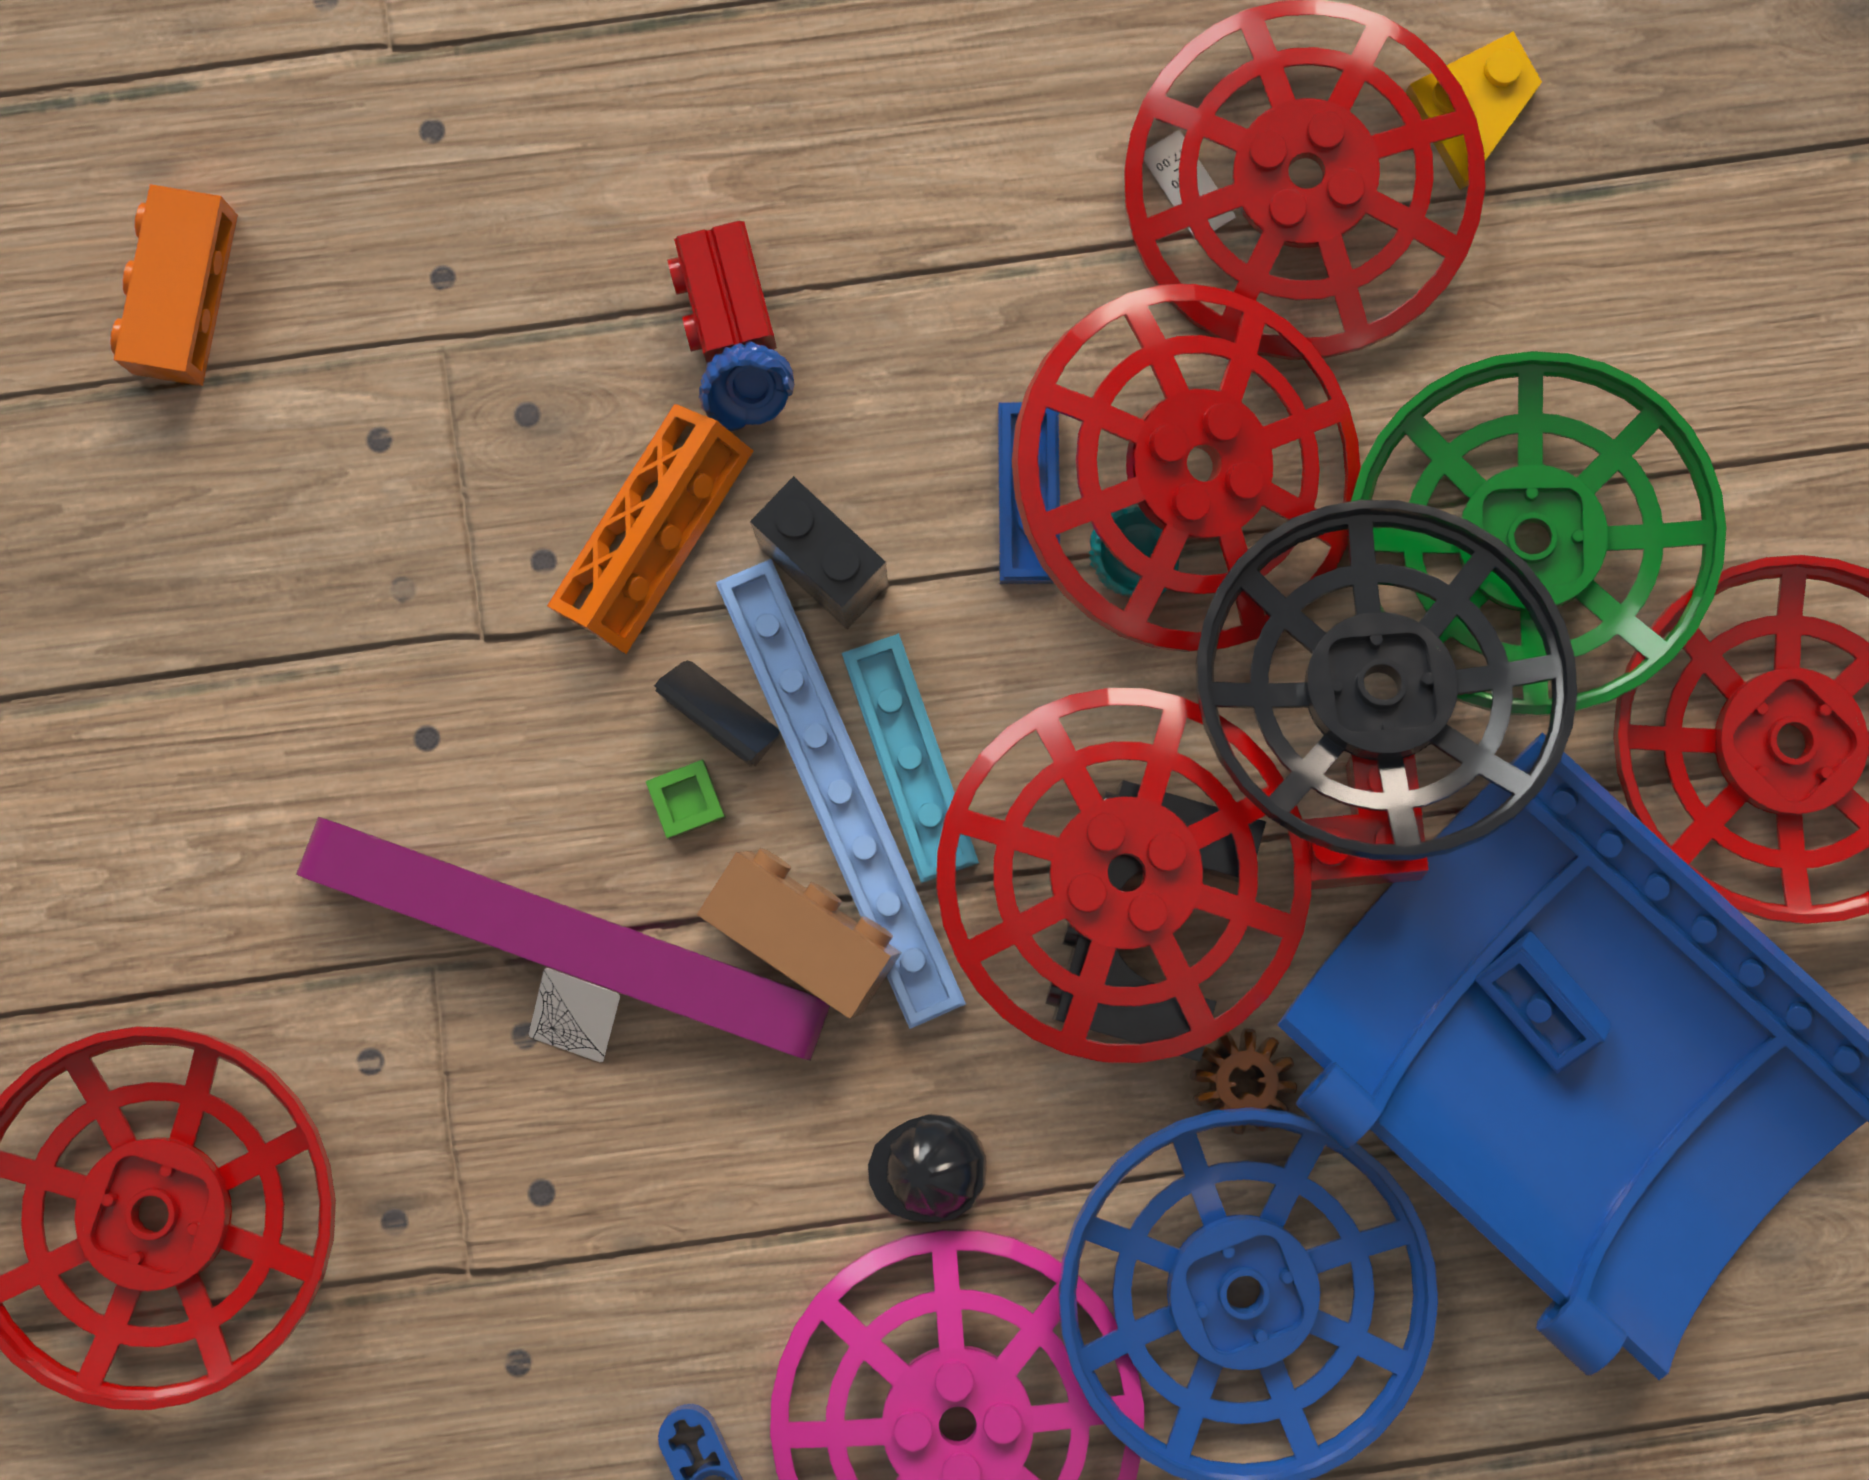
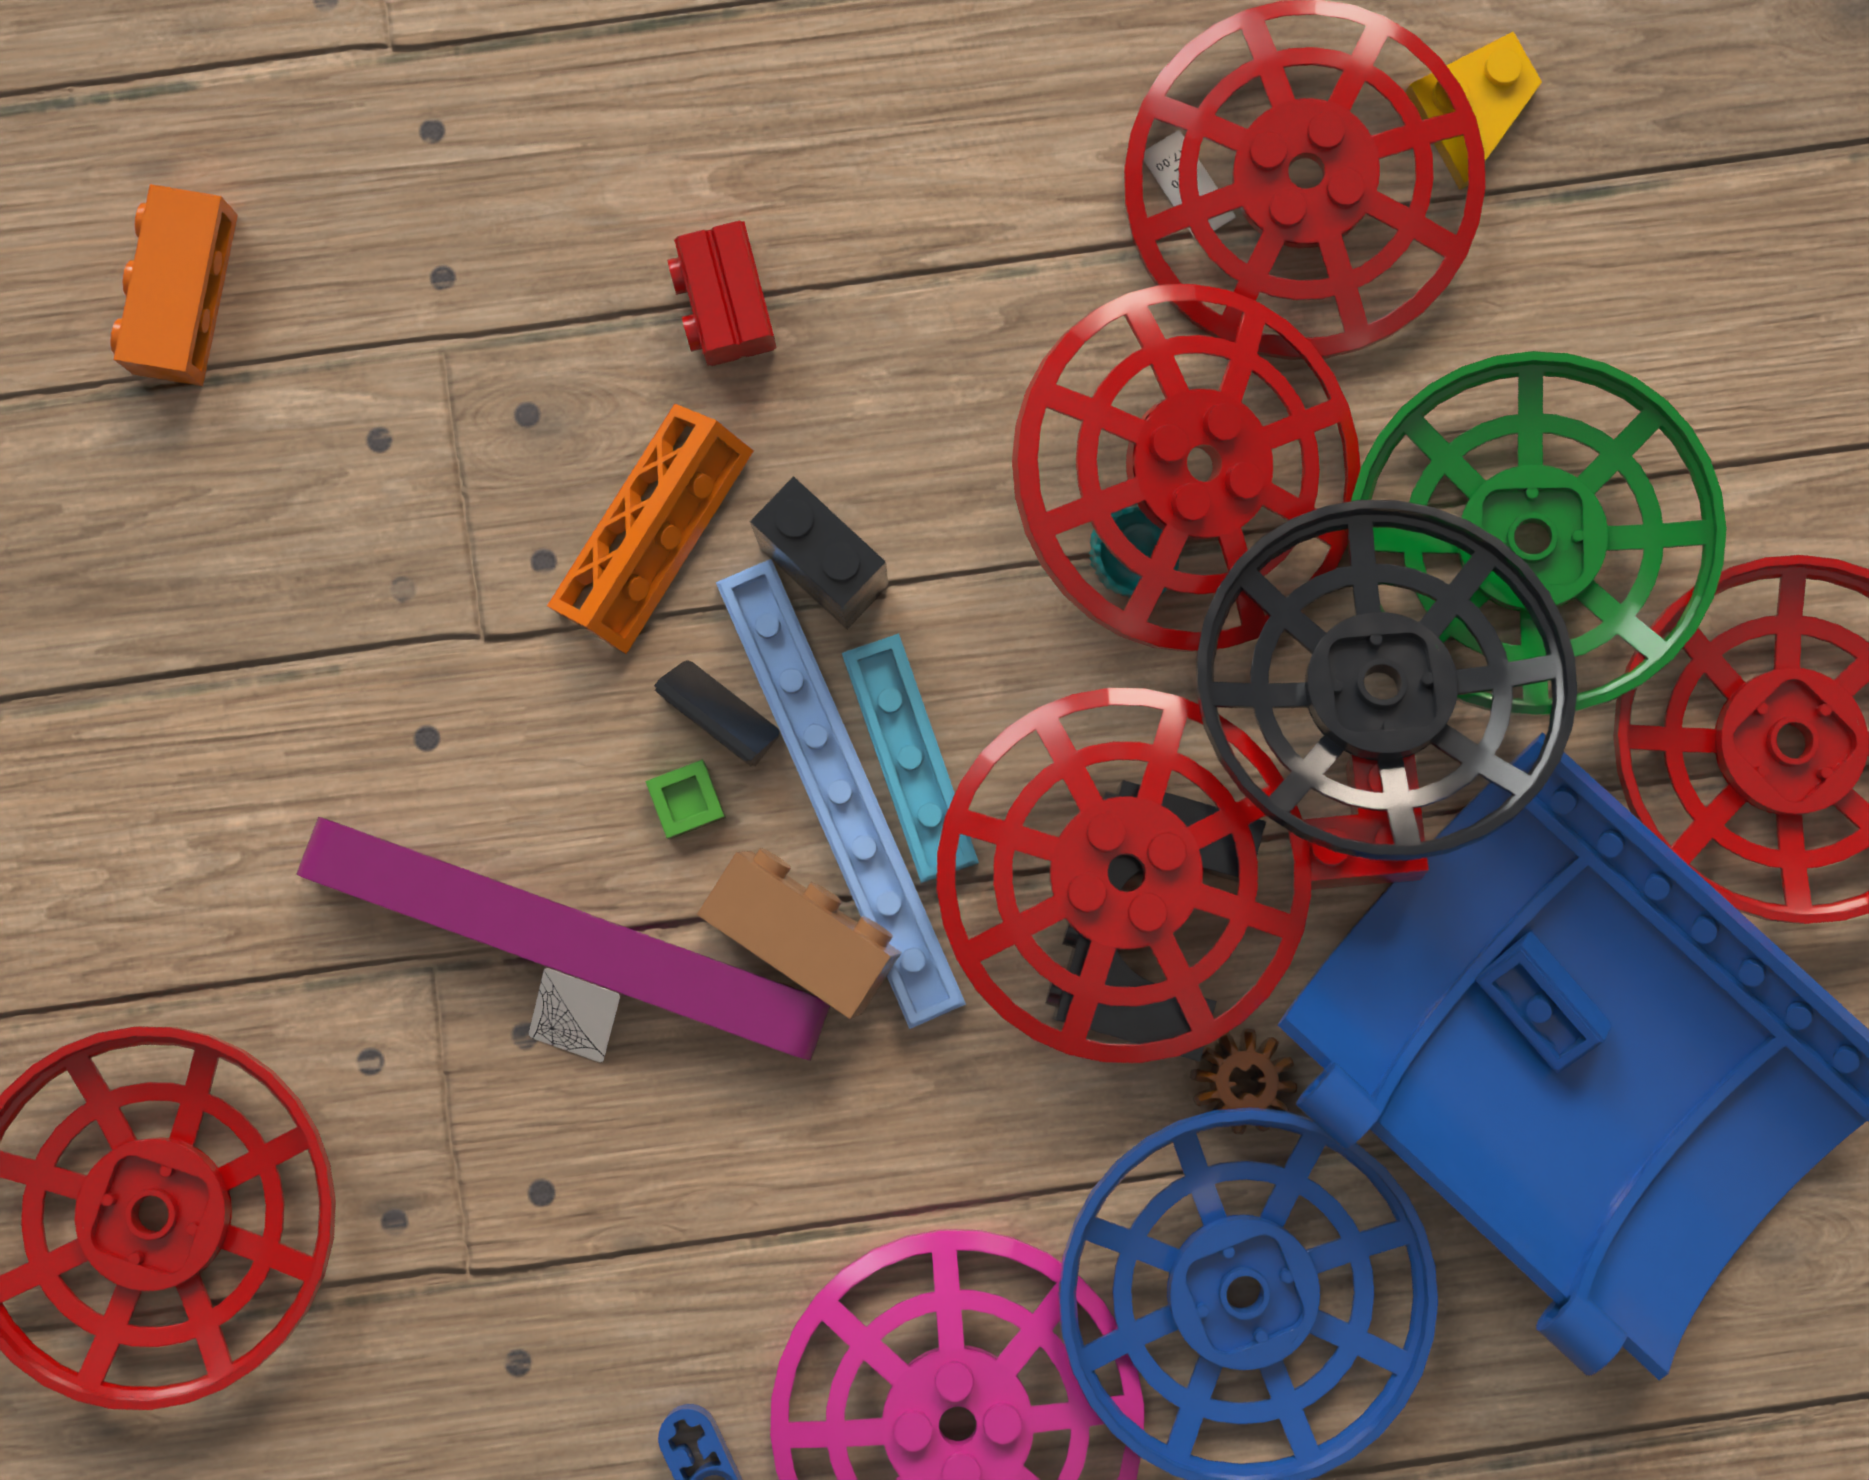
blue hair [699,342,795,431] -> none
black piece [868,1114,987,1222] -> none
blue tile [998,402,1060,584] -> none

